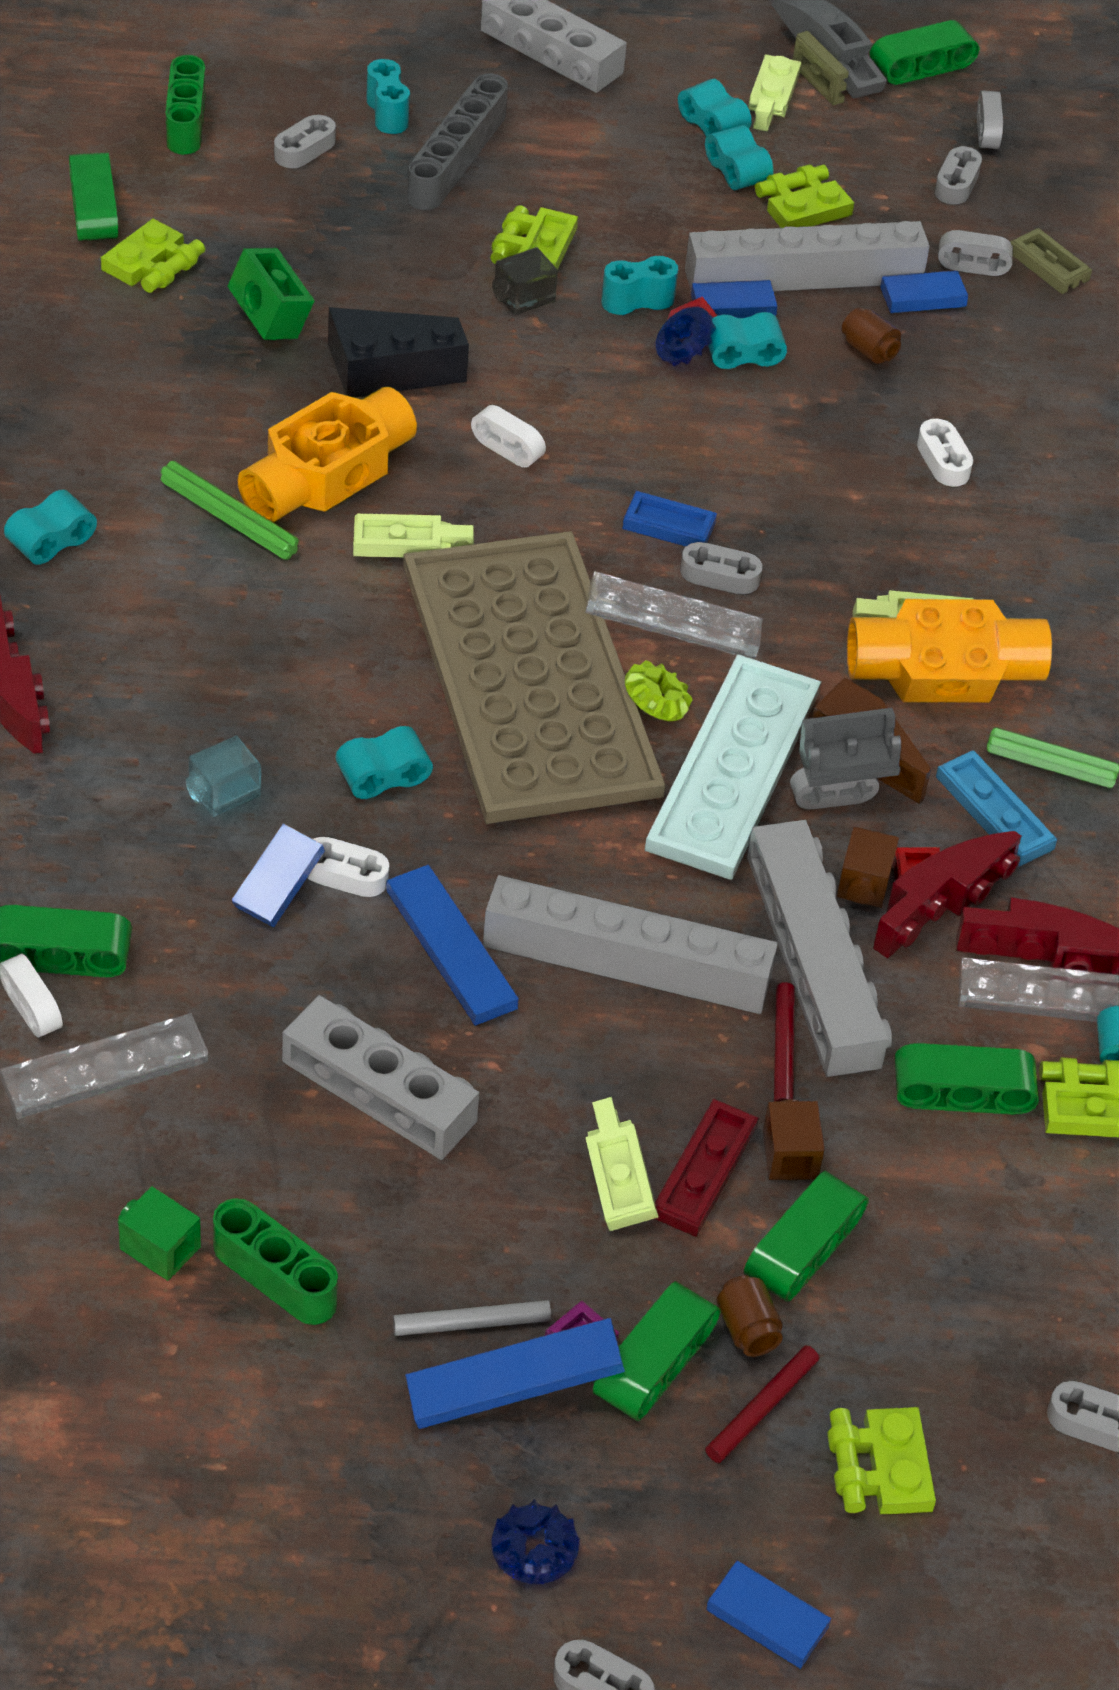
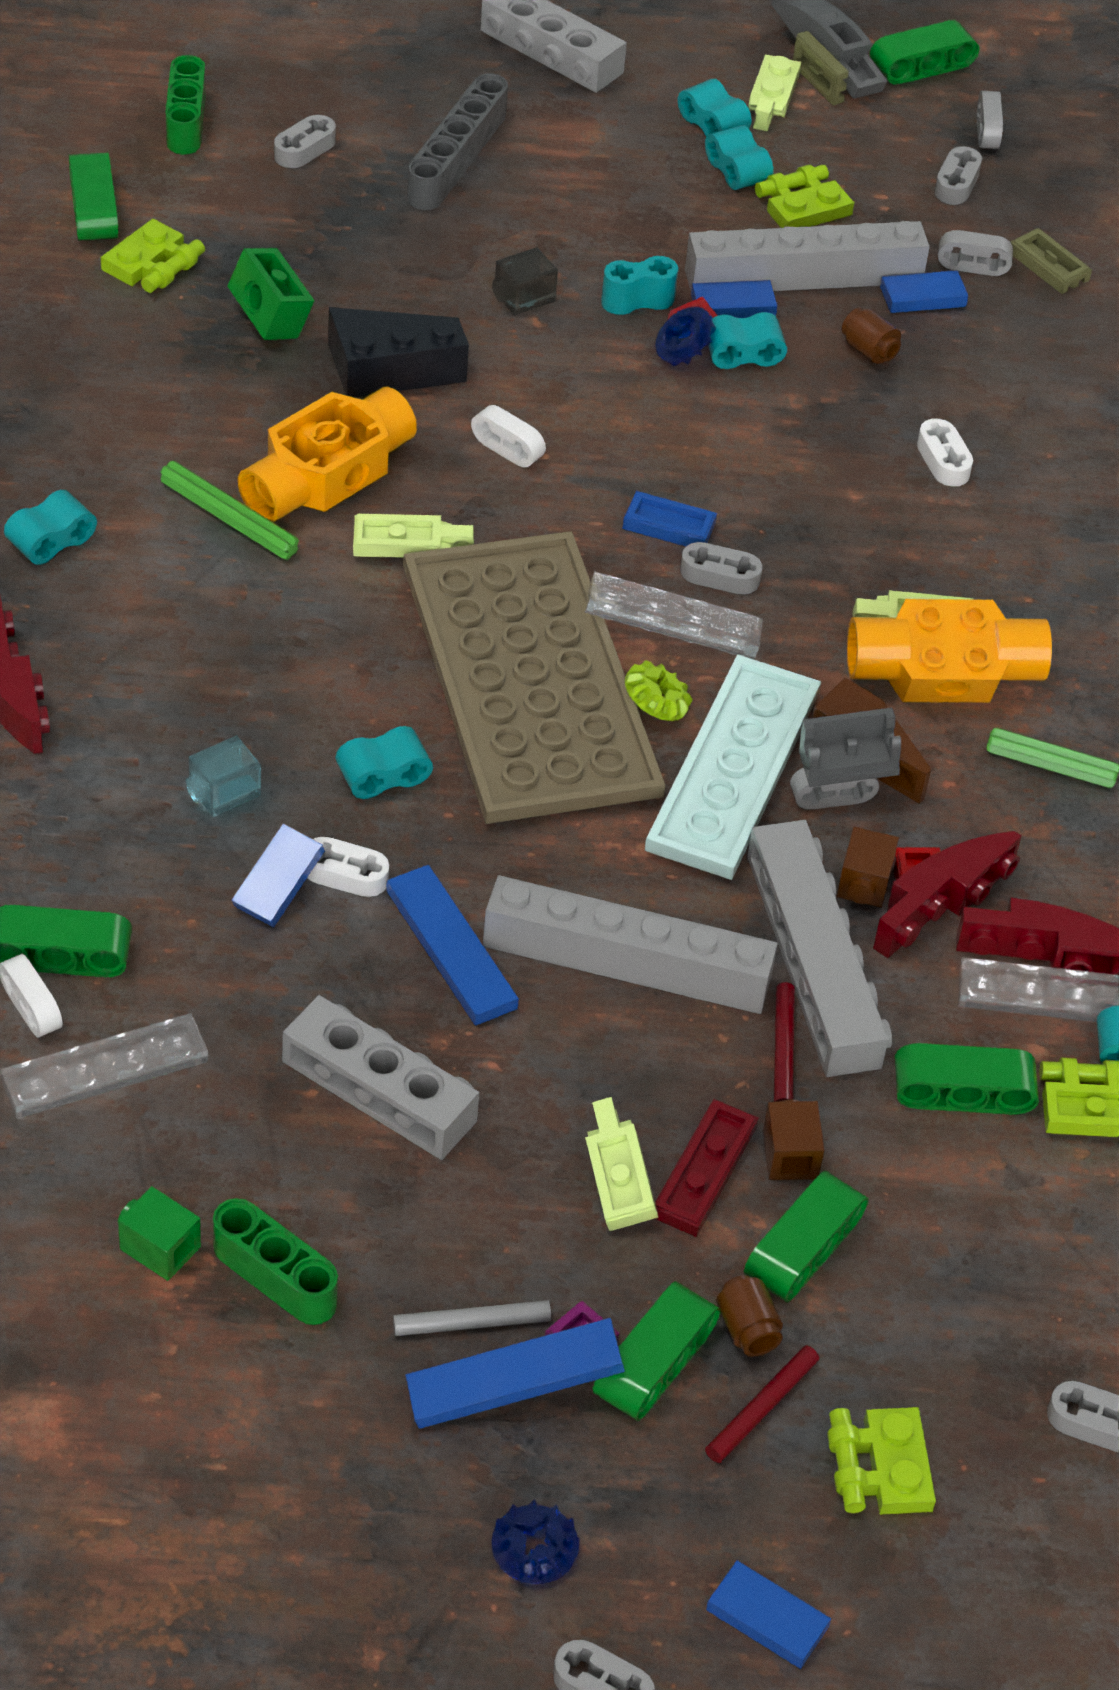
teal axle [366,59,410,134] -> none
lime plate [490,205,578,276] -> none
dark azure tile [936,750,1057,867] -> none

